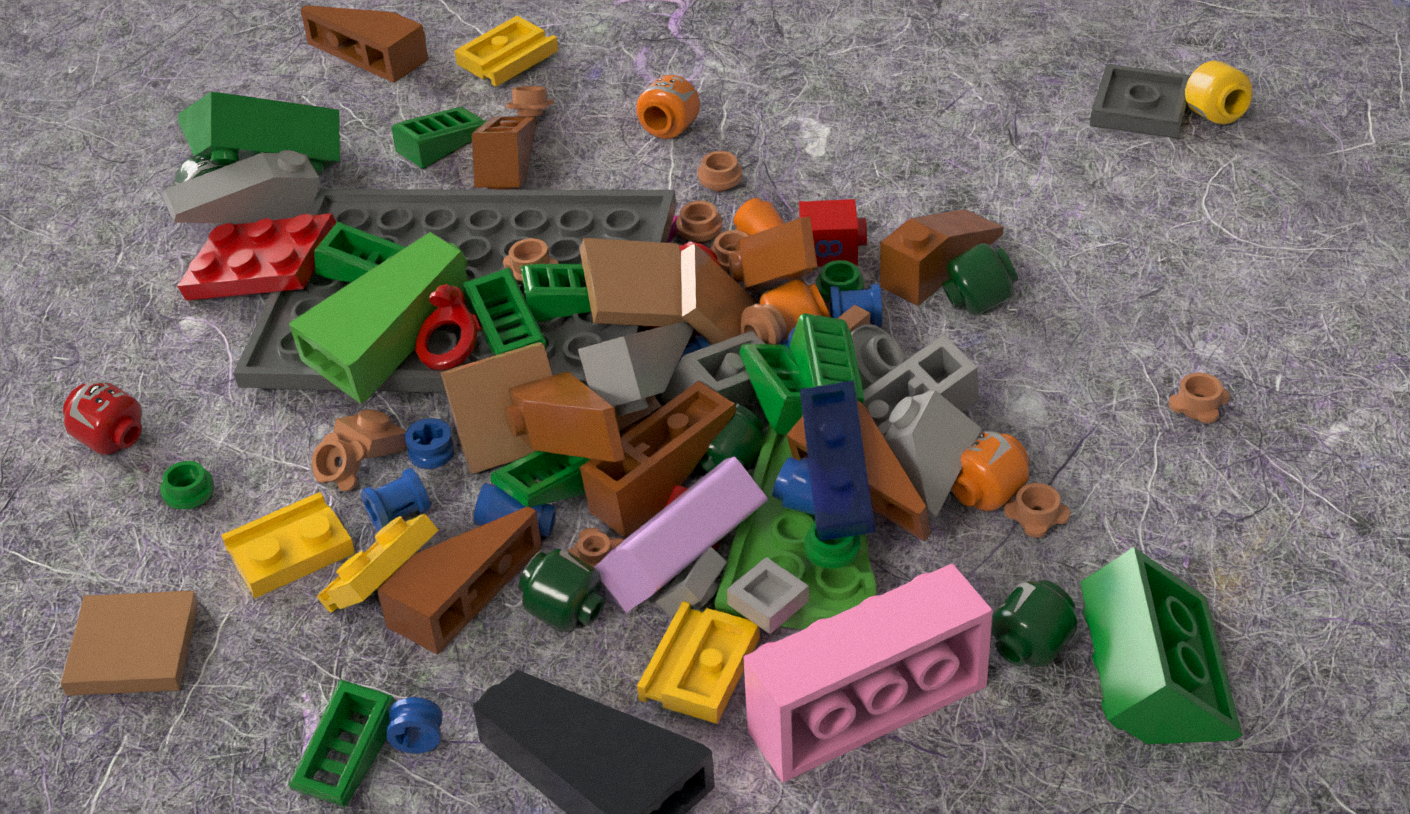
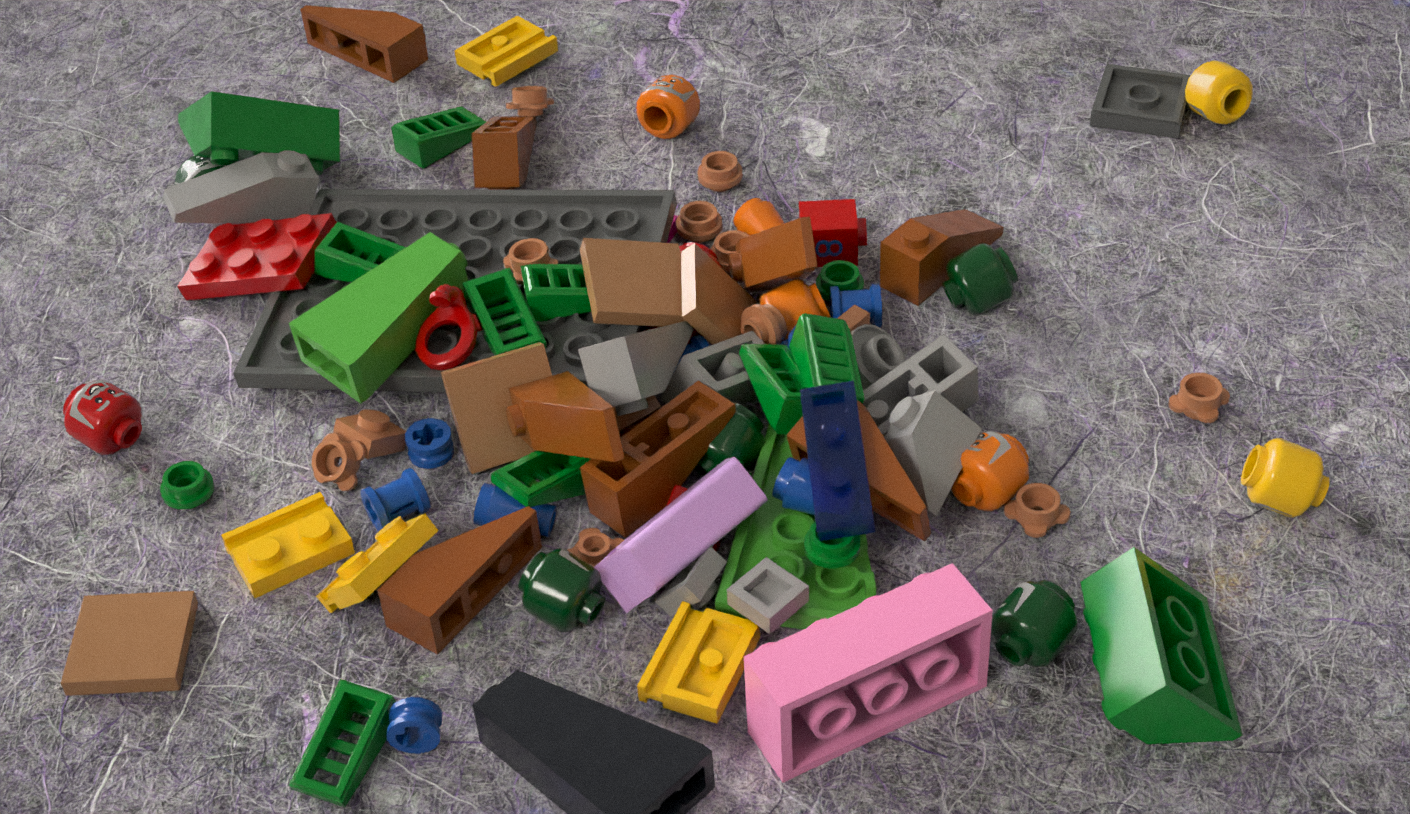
none -> yellow head [1241,438,1330,518]

